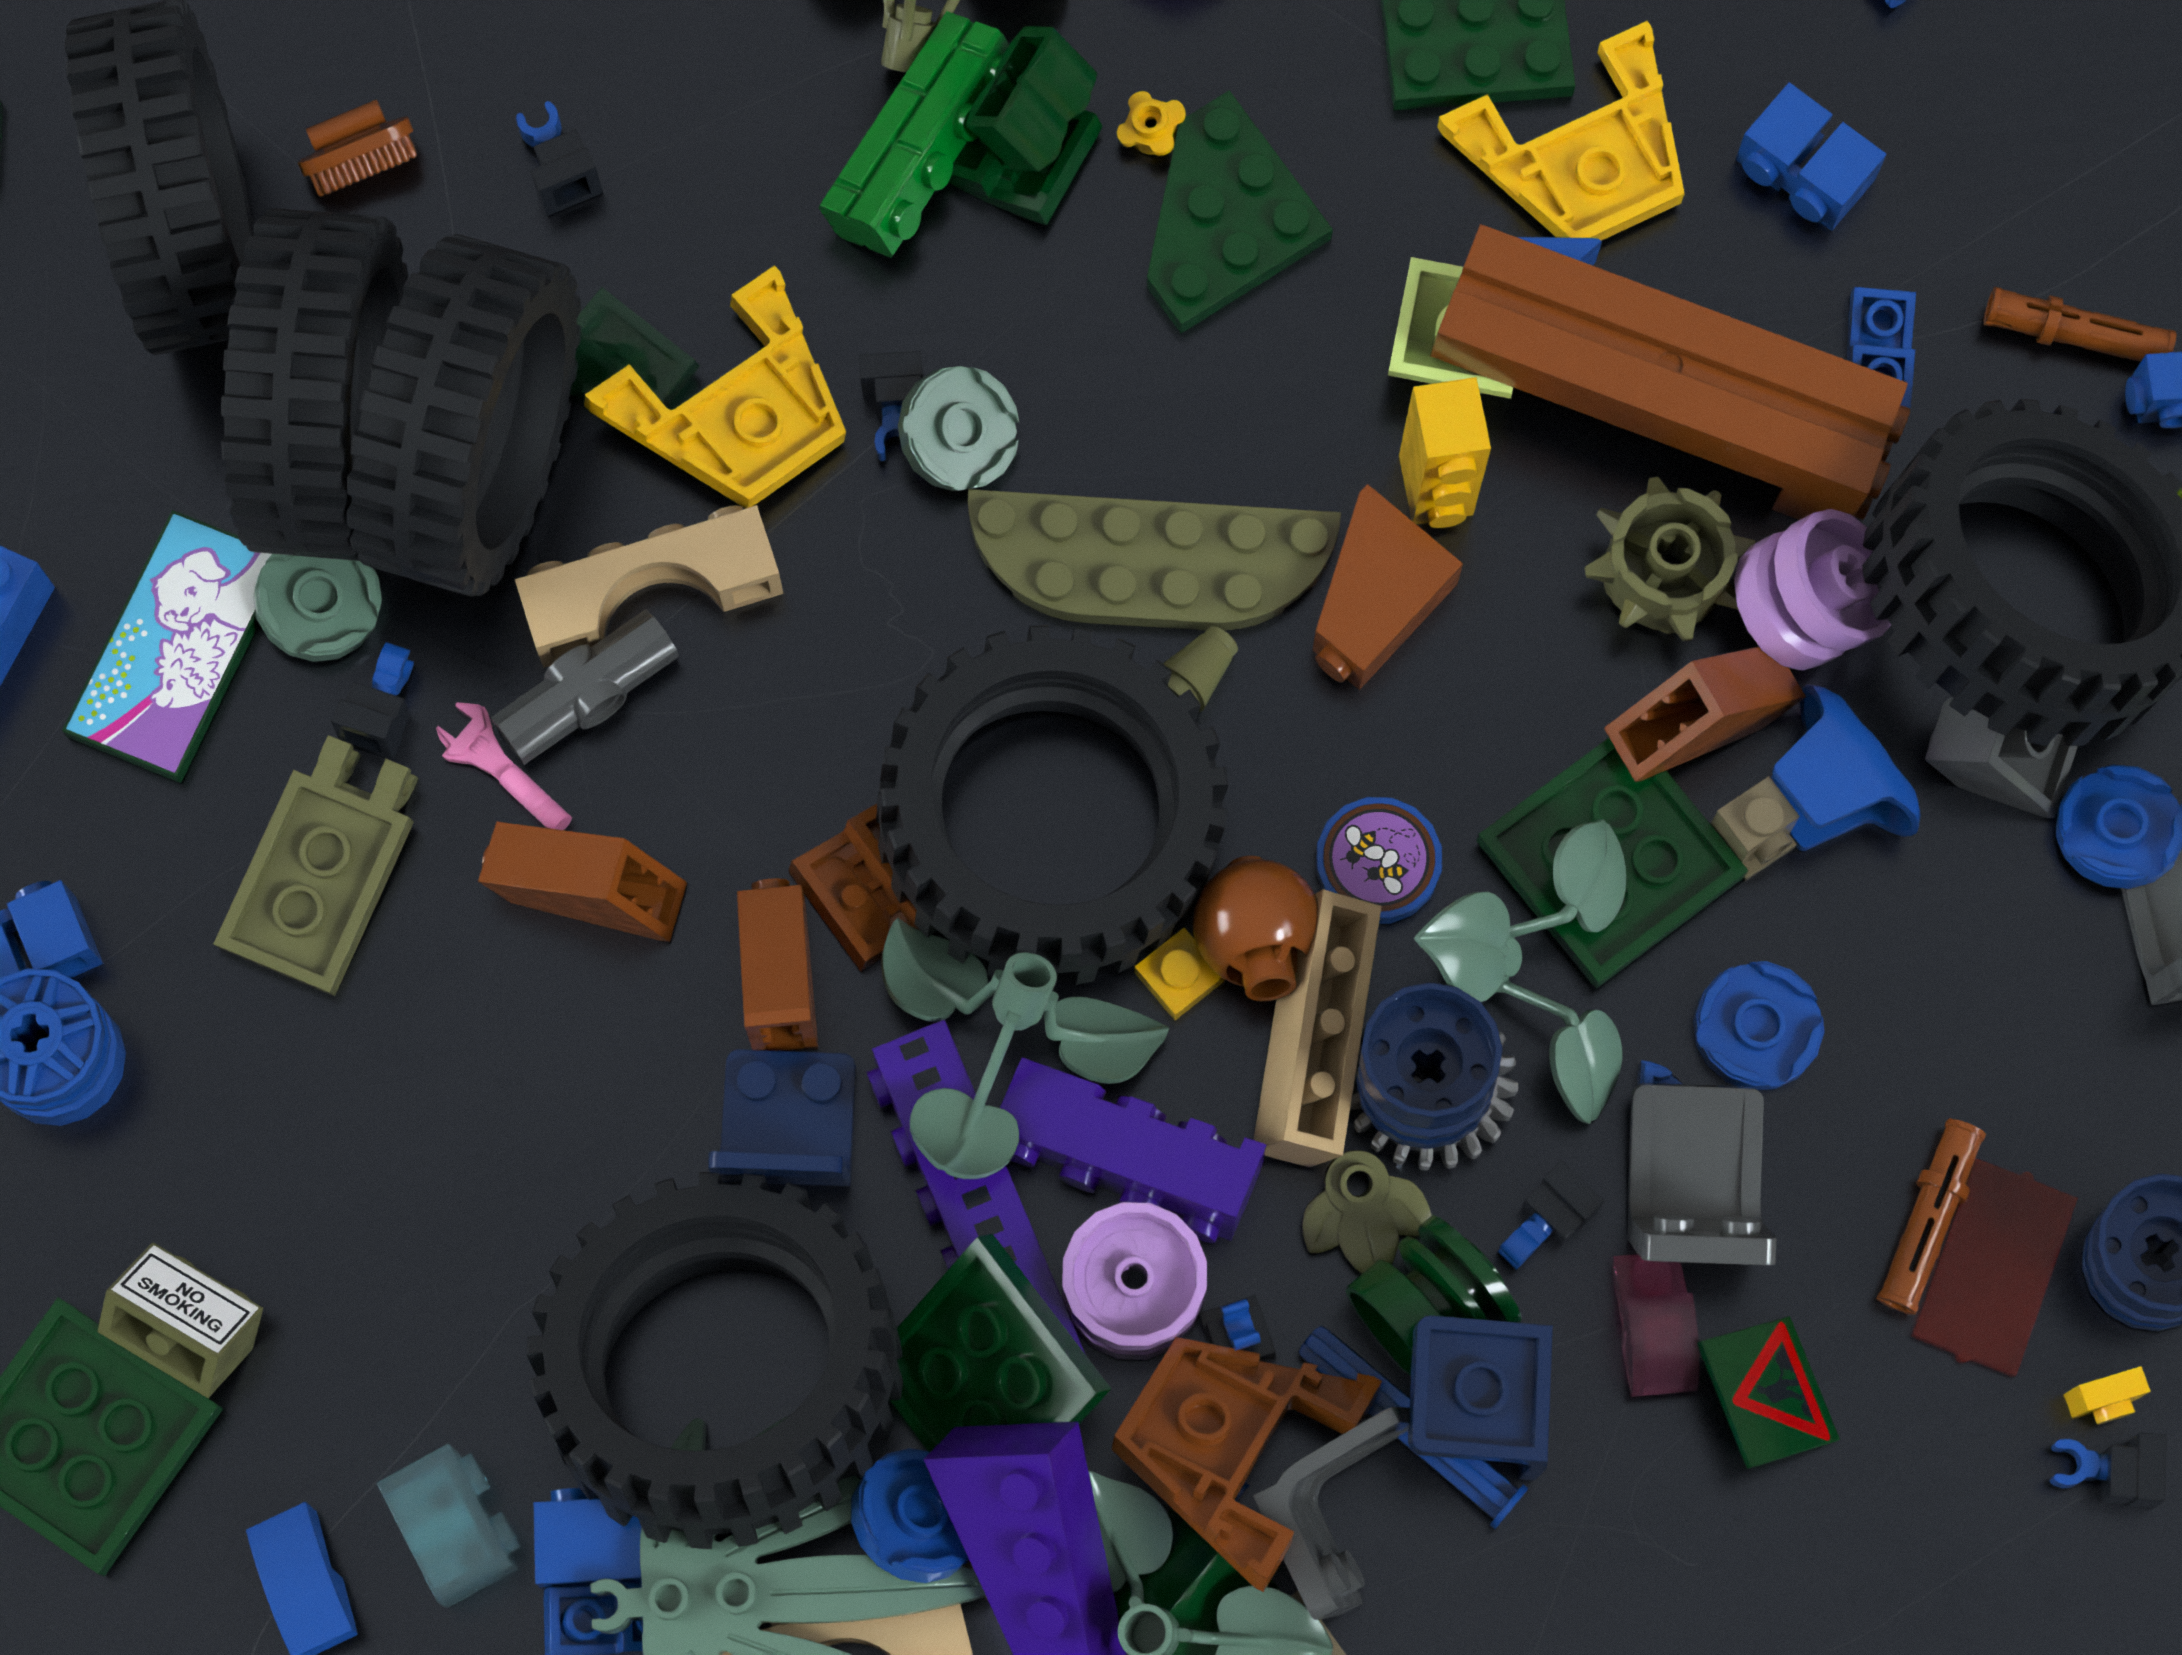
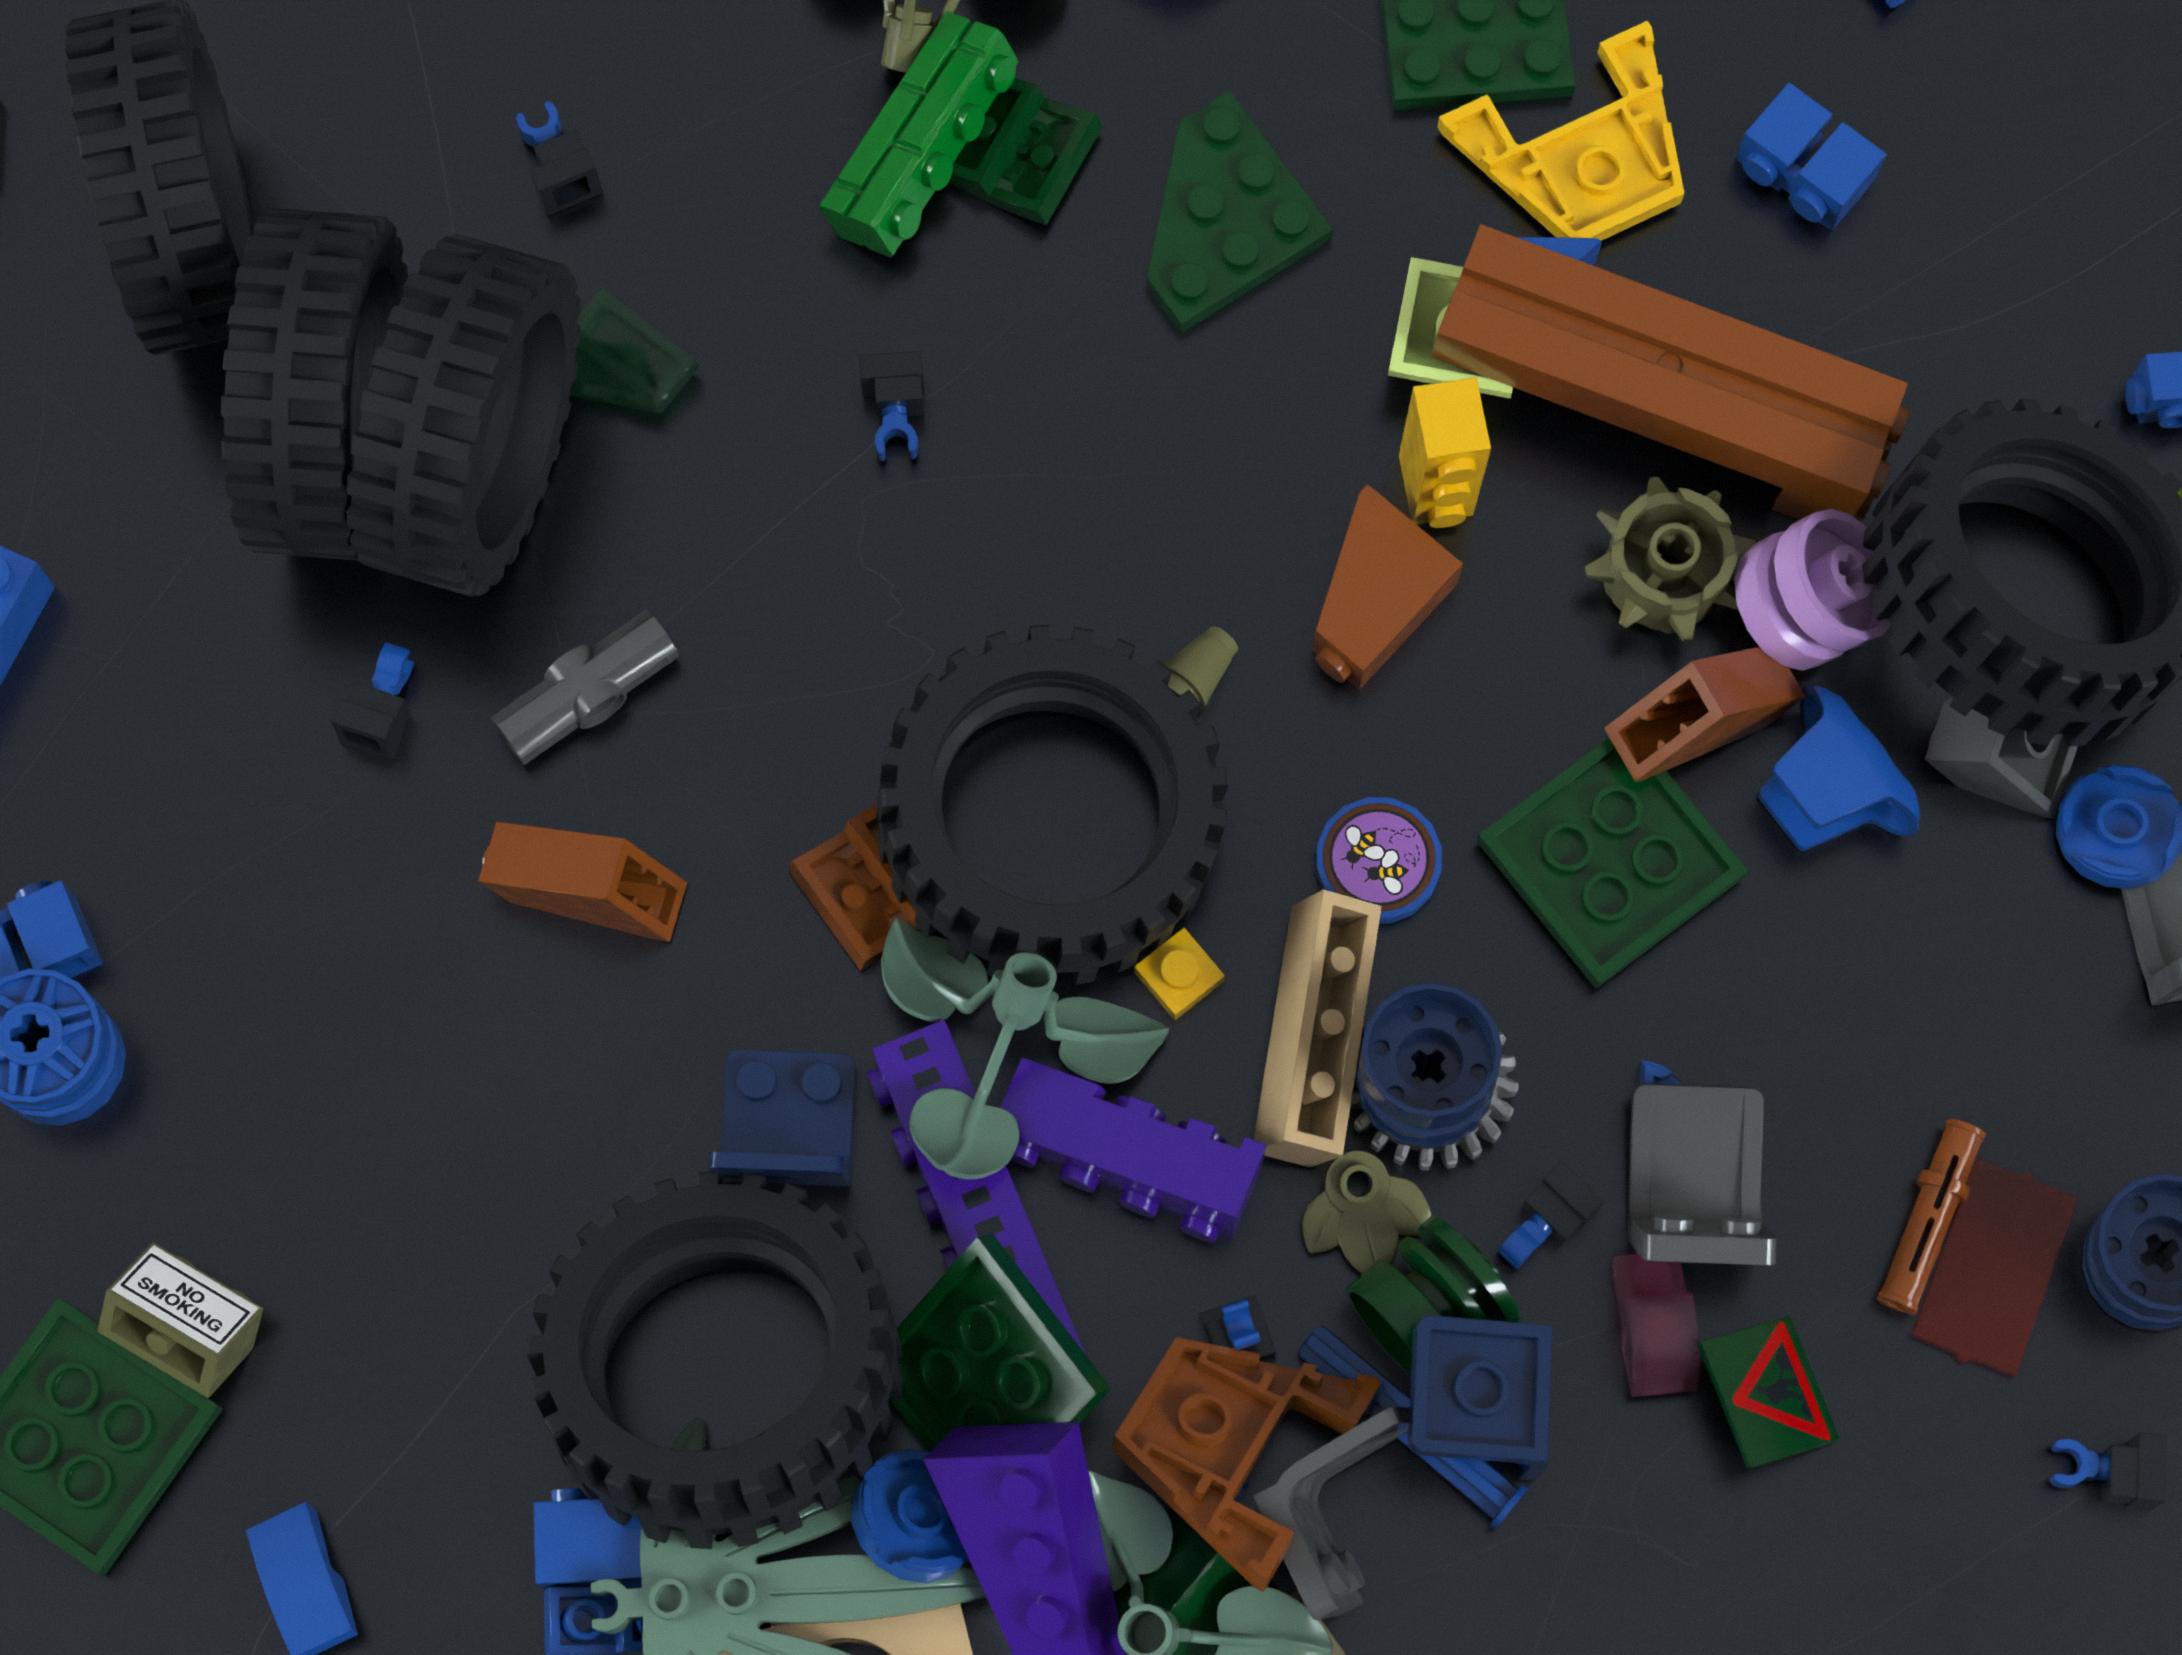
tile [62,510,271,783] -> none
olive tile [213,735,419,996] -> none
sand green tile [253,554,382,662] -> none
dark orange piece [297,99,417,196] -> none
clear light blue brick [376,1443,520,1608] -> none
bright pink piece [436,702,572,830] -> none
tan arch [515,505,783,668] -> none
yellow wing [584,265,846,509] -> none
dark orange slope [737,878,819,1052] -> none
sand green tile [898,366,1019,491] -> none
dark green brick [966,26,1097,172] -> none
olive plate [968,489,1341,631] -> none
lavender wheel [1062,1202,1207,1360] -> none
yellow plate [1117,91,1186,156] -> none
dark orange brick [1193,856,1318,1001] -> none
sand green plant [1414,819,1626,1124] -> none
blue tile [1693,961,1824,1090] -> none
dark tan brick [1710,776,1800,882] -> none
blue slope [1847,287,1916,409] -> none
dark orange pin [1984,286,2177,362] -> none
yellow plate [2064,1366,2151,1425] -> none

